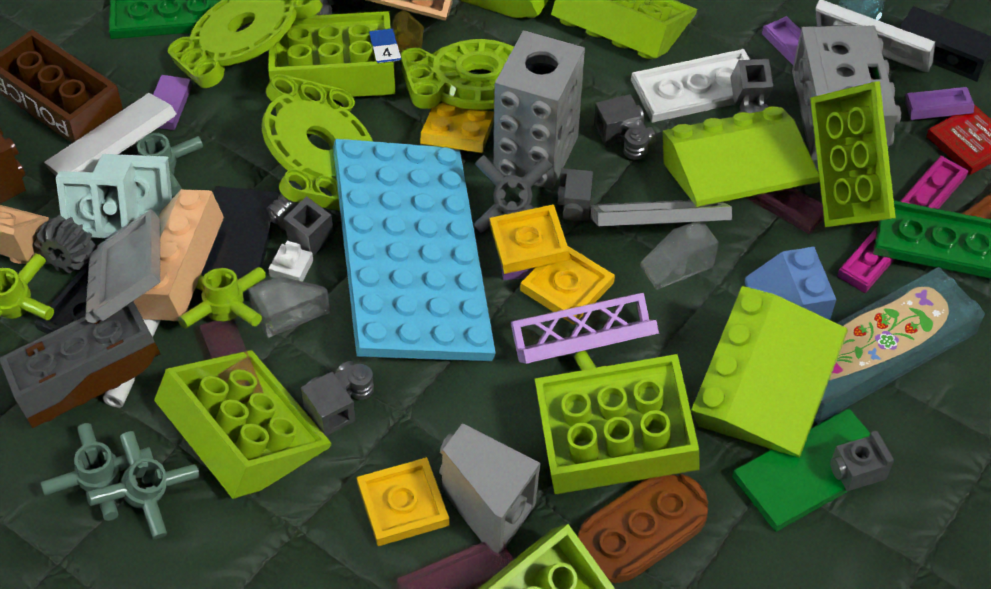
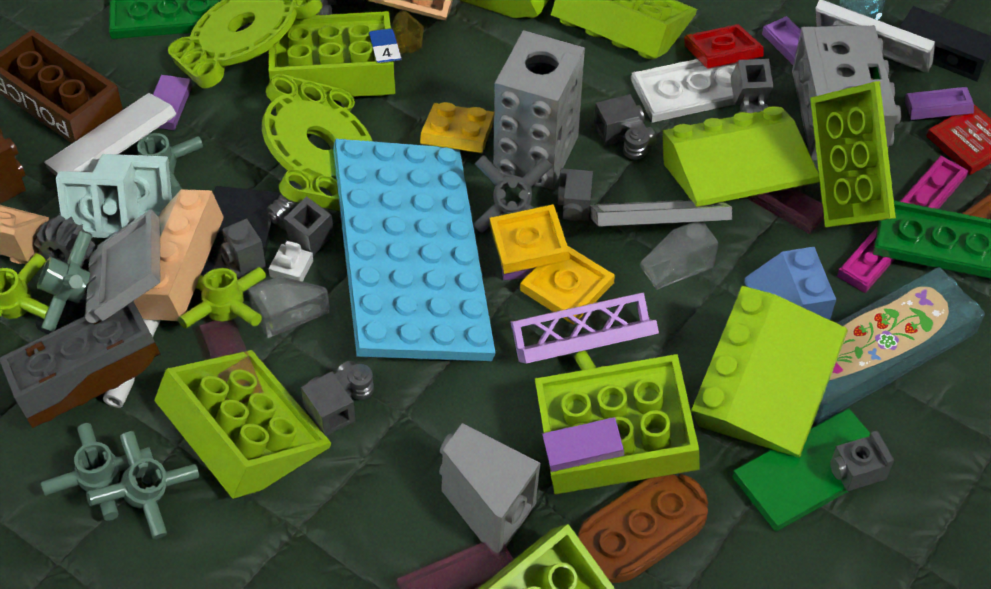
yellow plate [357,457,450,546] -> none
lime piece [401,39,514,110] -> none
none -> sand green bar [37,231,92,332]
none -> dark grey brick [220,219,266,279]
none -> medium lavender tile [542,417,624,472]
none -> red tile [684,24,764,69]

